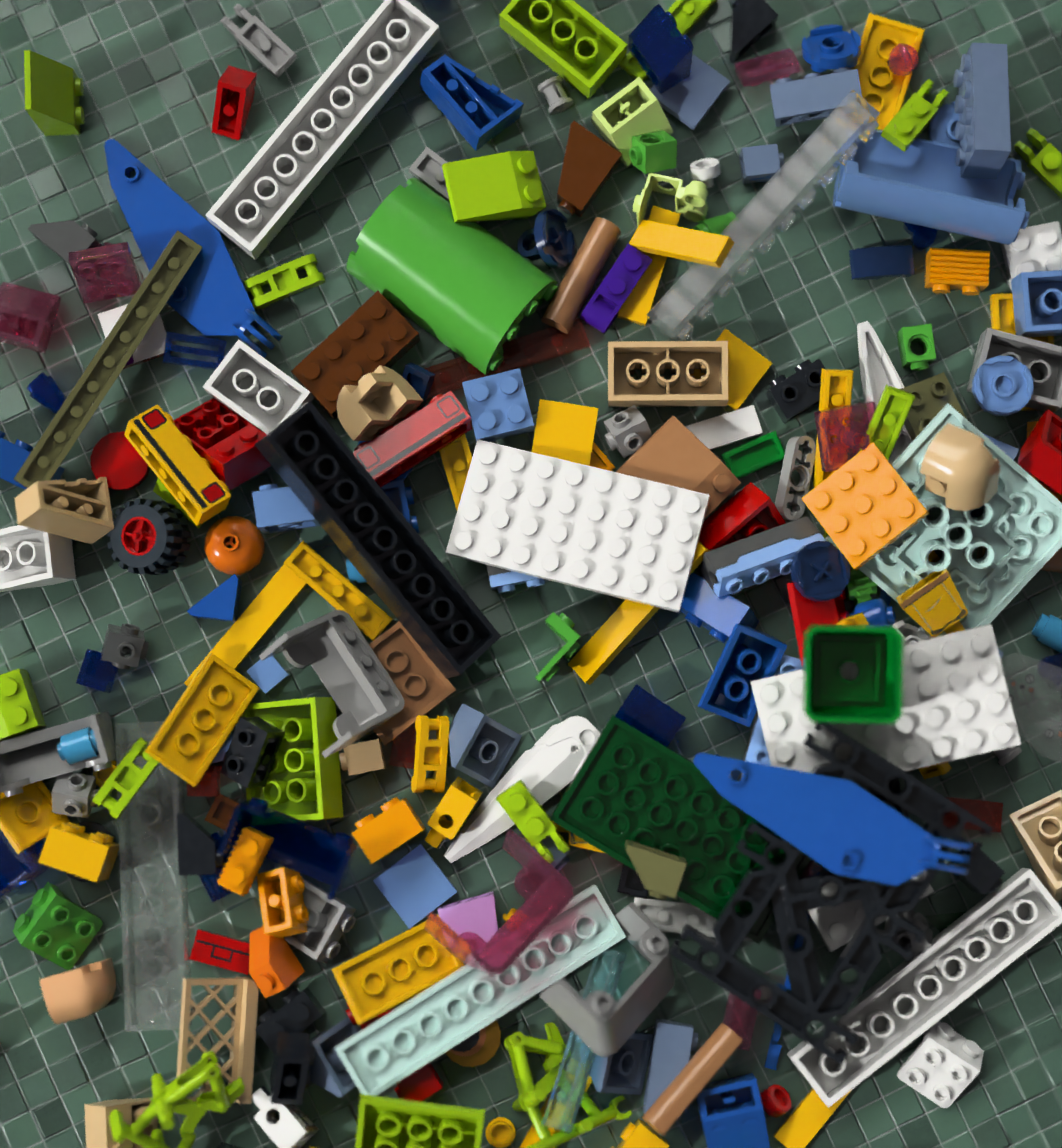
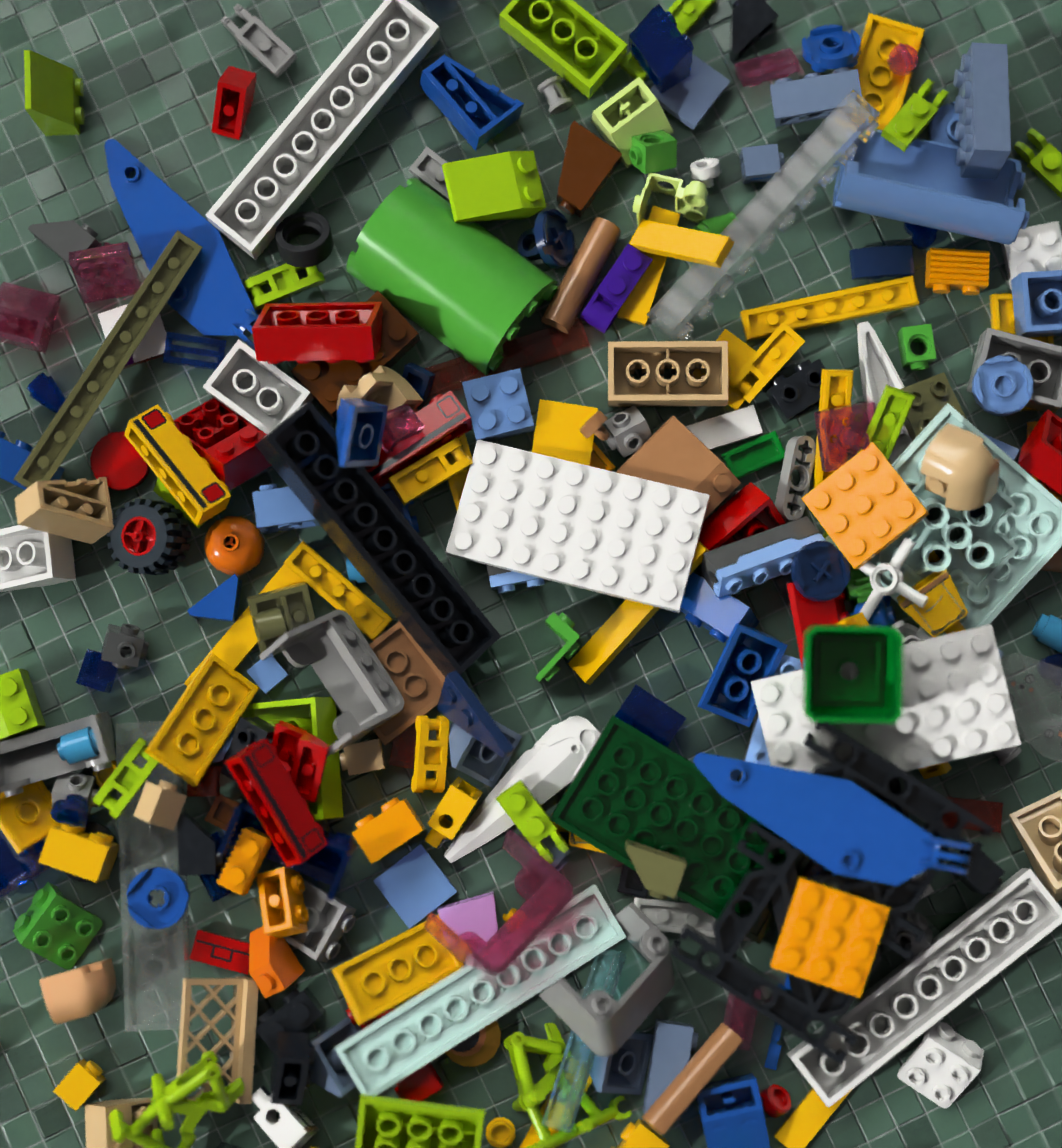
none -> clear blue tile [50,794,88,828]
none -> yellow brick [53,1059,106,1111]
none -> blue plate [127,867,190,929]
none -> tan brick [133,779,187,831]
none -> red brick [225,738,329,867]
none -> olive plate [247,582,315,654]
none -> red slope [252,302,383,364]
none -> red slope [272,720,330,803]
none -> black tyre [275,212,334,268]
none -> blue slope [336,398,388,467]
none -> clear pink bracket [381,403,424,454]
none -> yellow plate [388,438,473,506]
none -> dark blue wing [437,670,515,758]
none -> medium nougat tile [580,411,609,441]
none -> yellow plate [728,321,805,404]
none -> yellow tile [740,275,919,341]
none -> light orange plate [770,876,890,998]
none -> white bar [848,537,929,621]

